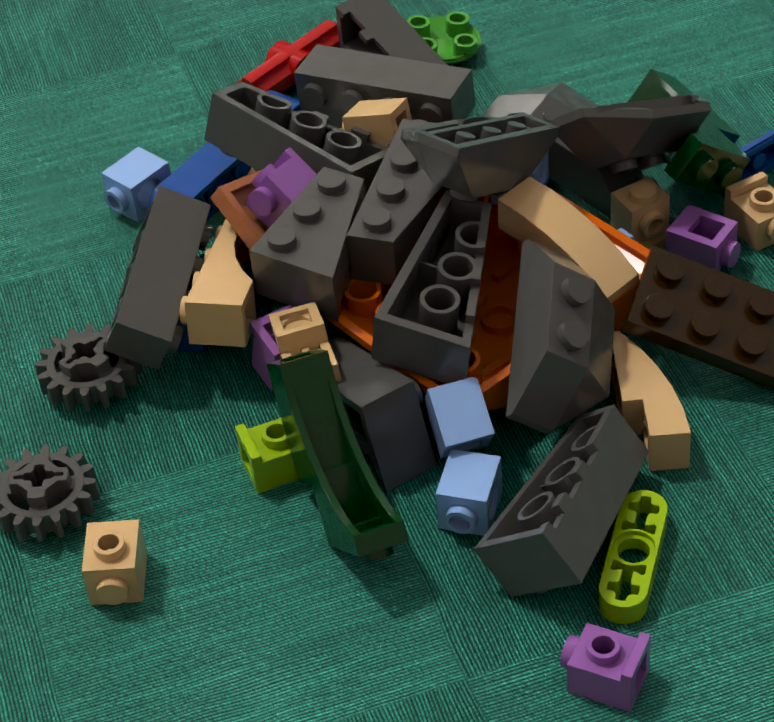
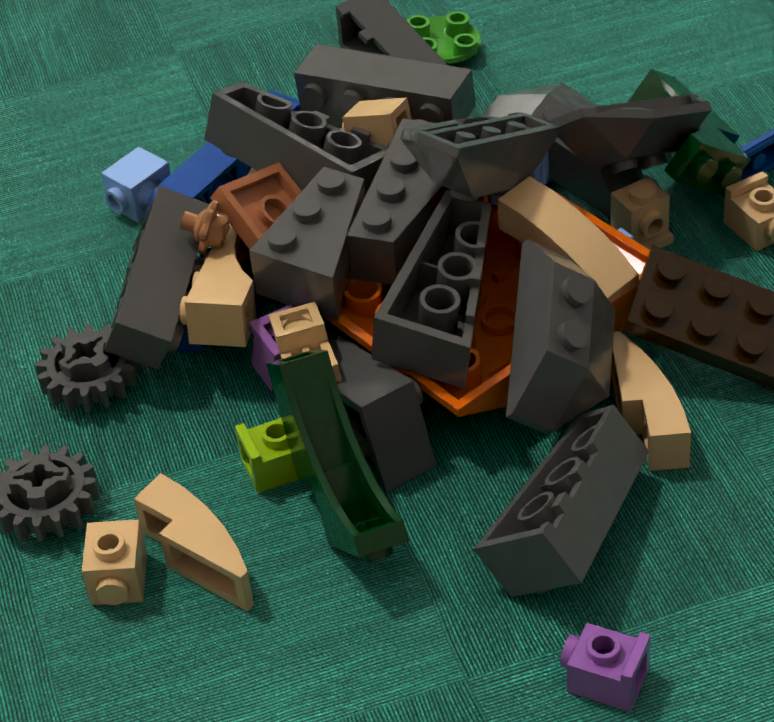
red piece [236,19,340,93] -> none
medium lavender brick [244,147,317,228] -> none
light blue panel [424,377,495,459] -> none
light blue brick [435,449,503,536] -> none
lime beam [599,490,668,624] -> none
medium lavender brick [666,204,741,271] -> none
none -> tan slope [134,473,254,612]
none -> medium nougat plant [180,200,230,255]

